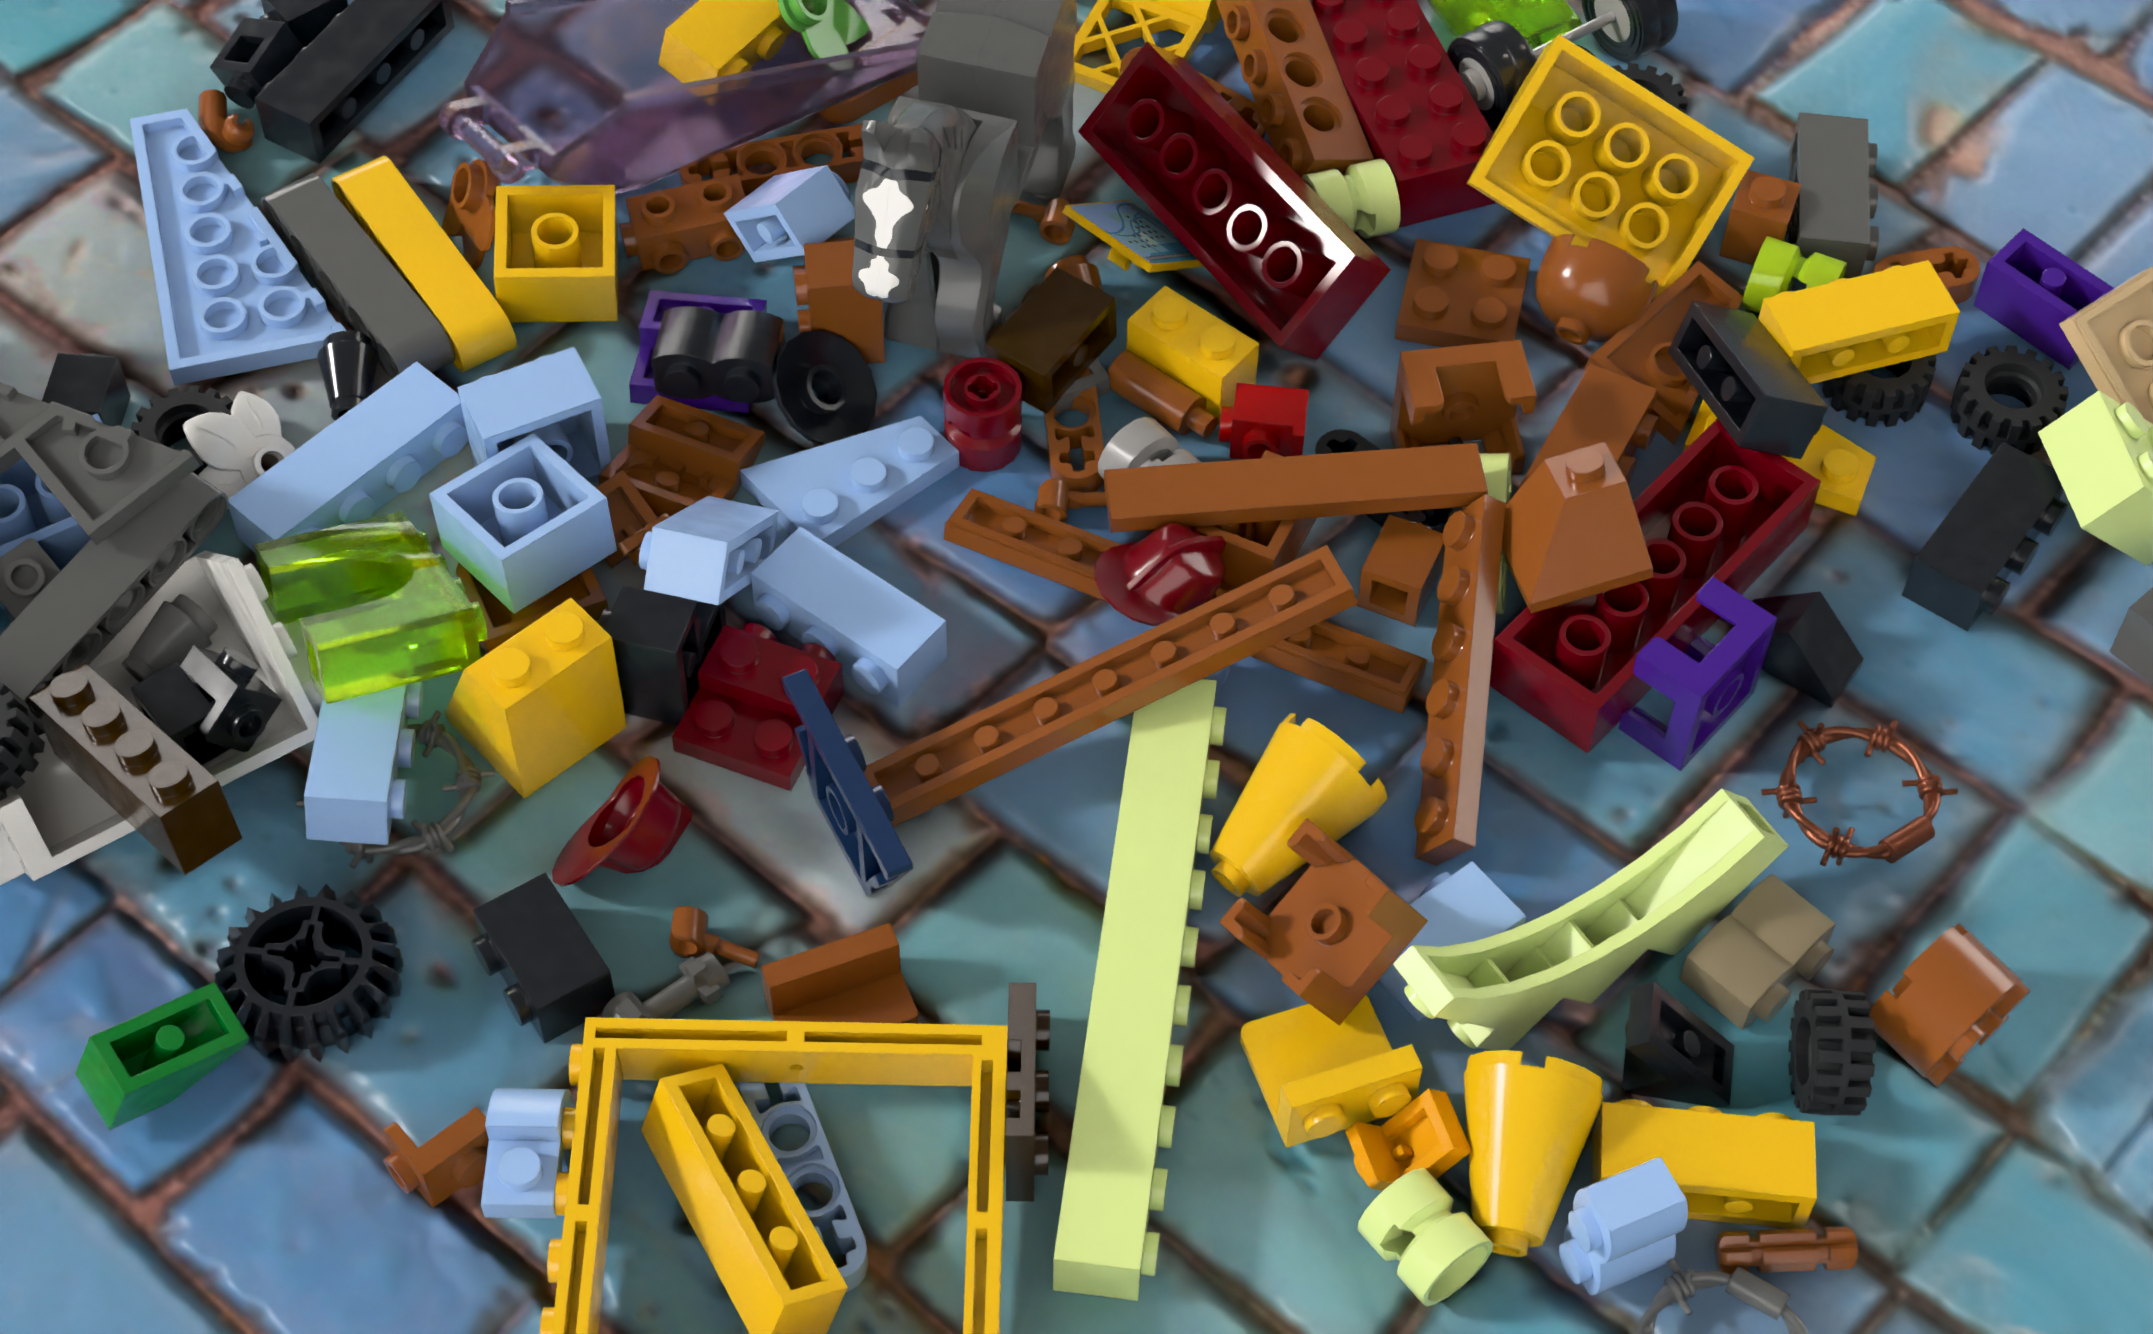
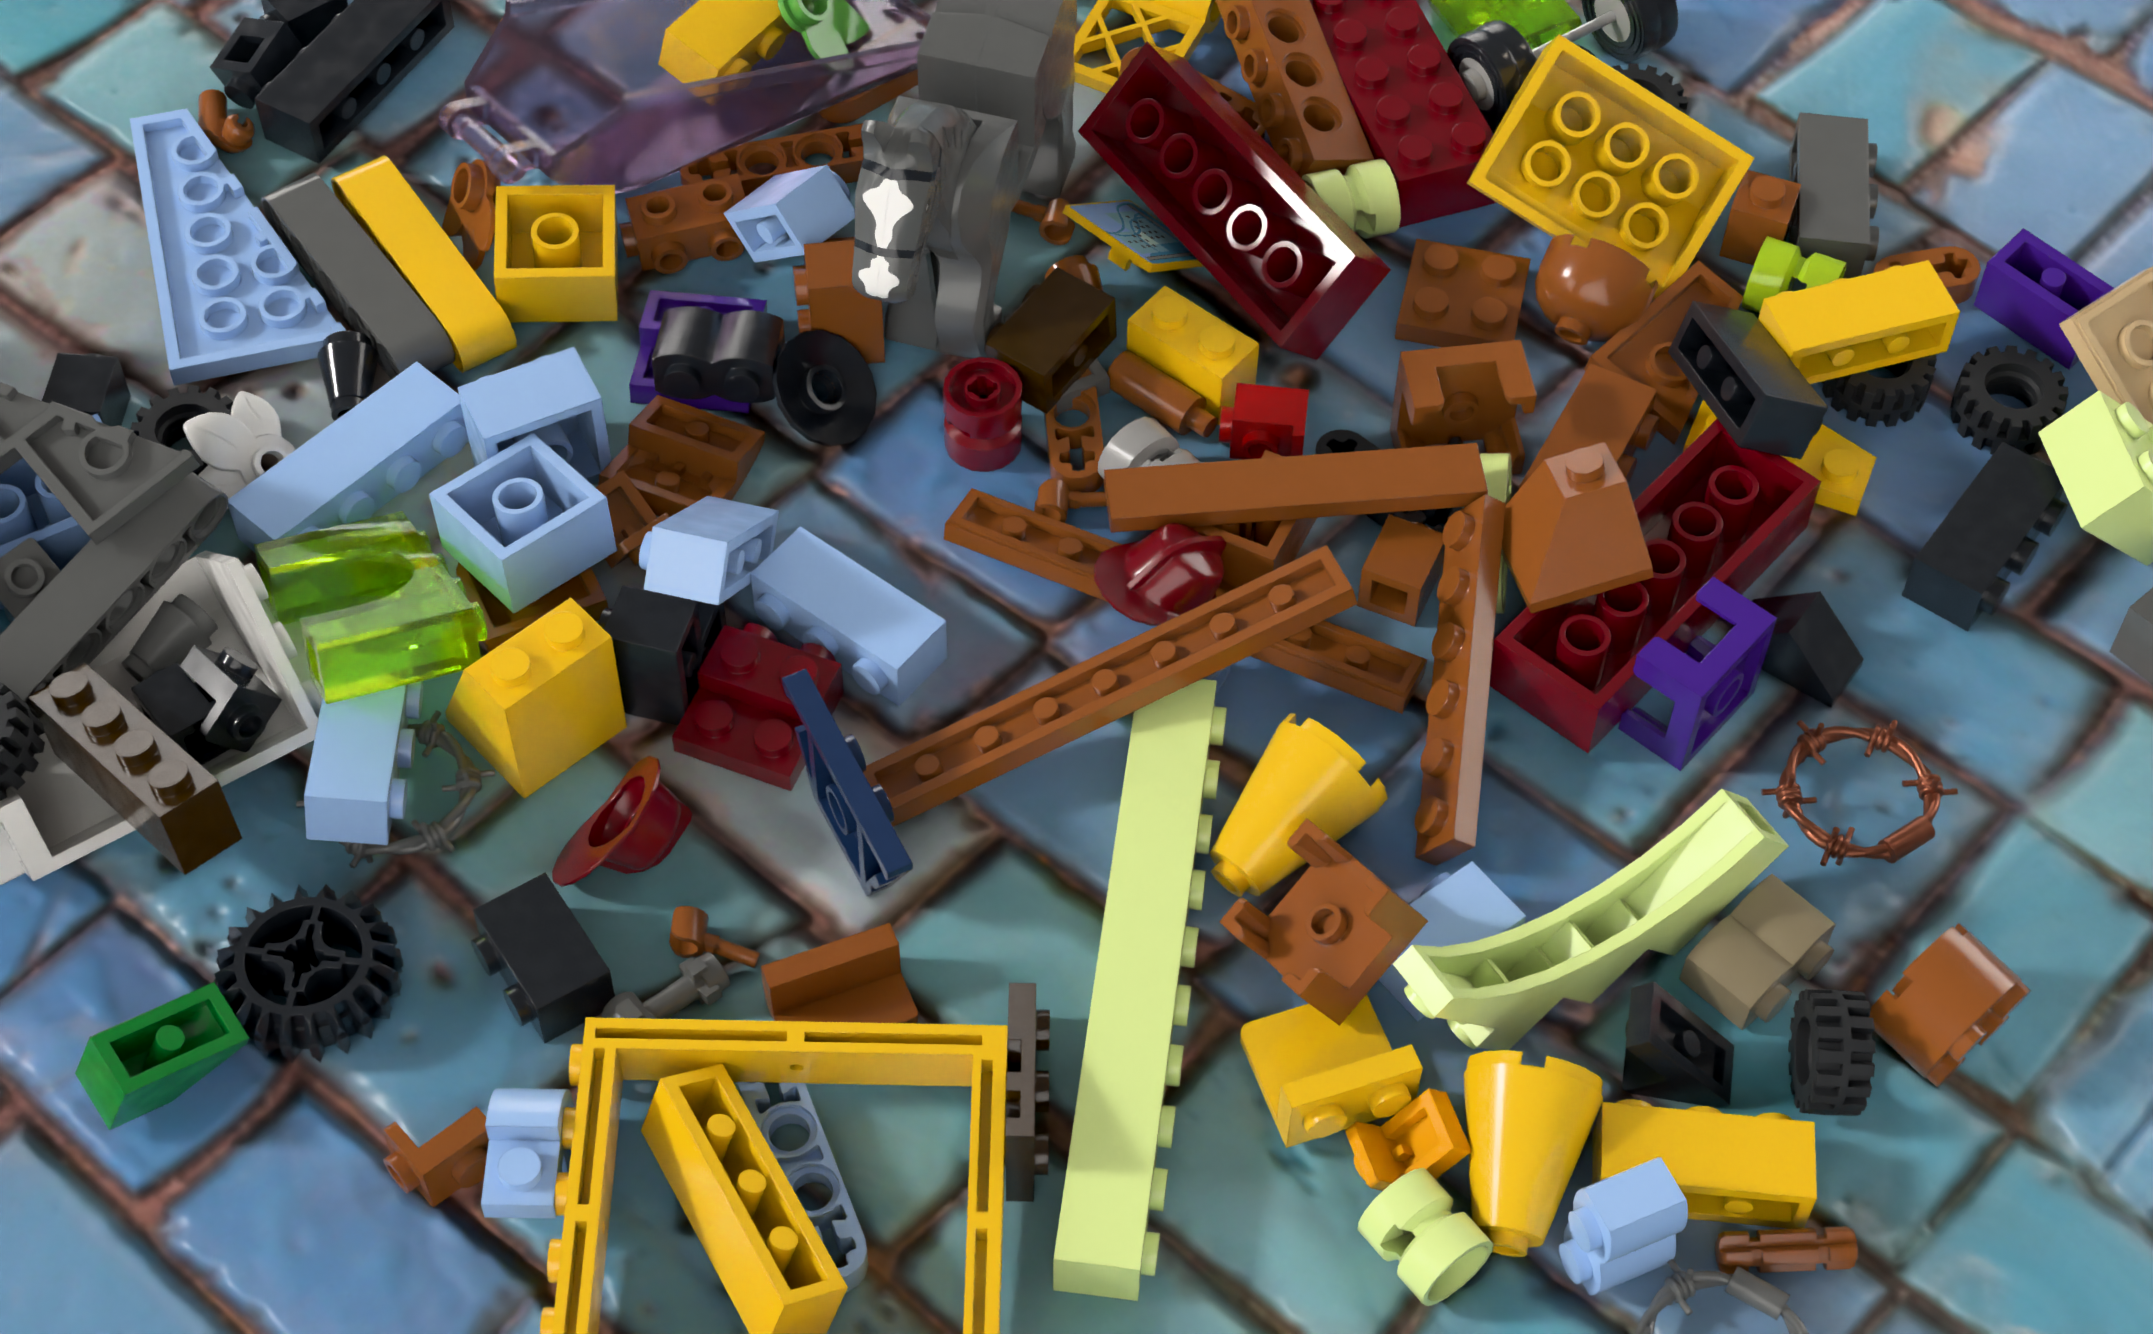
light blue wing [740,416,959,548] -> none

